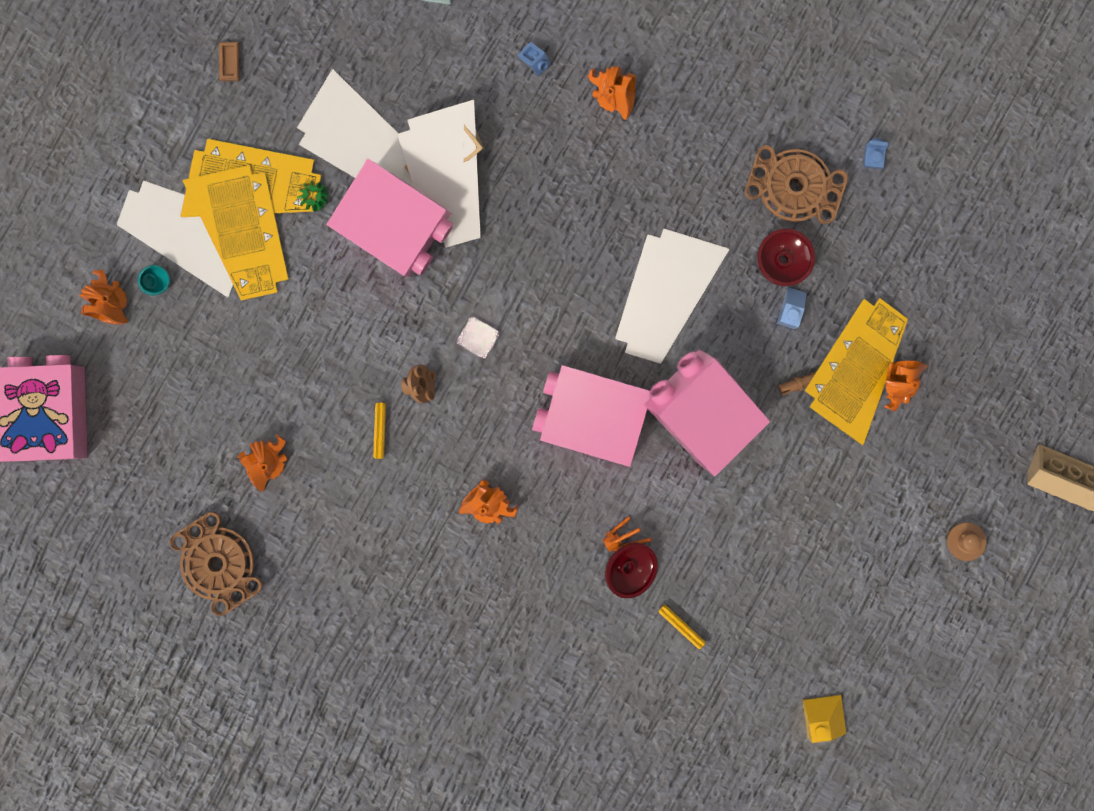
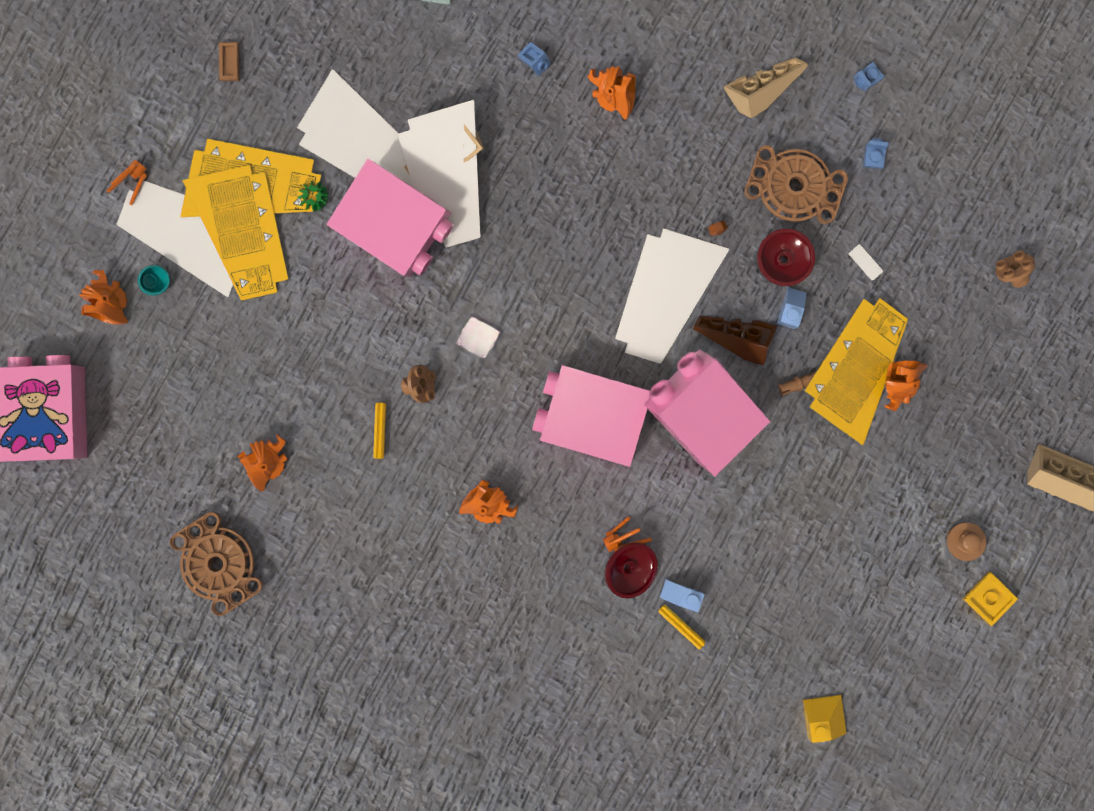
none -> orange plant [107,159,147,205]
none -> light blue slope [660,579,704,612]
none -> reddish brown wedge [693,316,777,366]
none -> dark orange tile [708,220,728,236]
none -> tan wedge [724,58,808,118]
none -> white sticker [849,244,883,281]
none -> medium blue bracket [853,62,884,92]
none -> yellow tile [962,571,1018,626]
none -> medium nougat plate [995,251,1036,288]

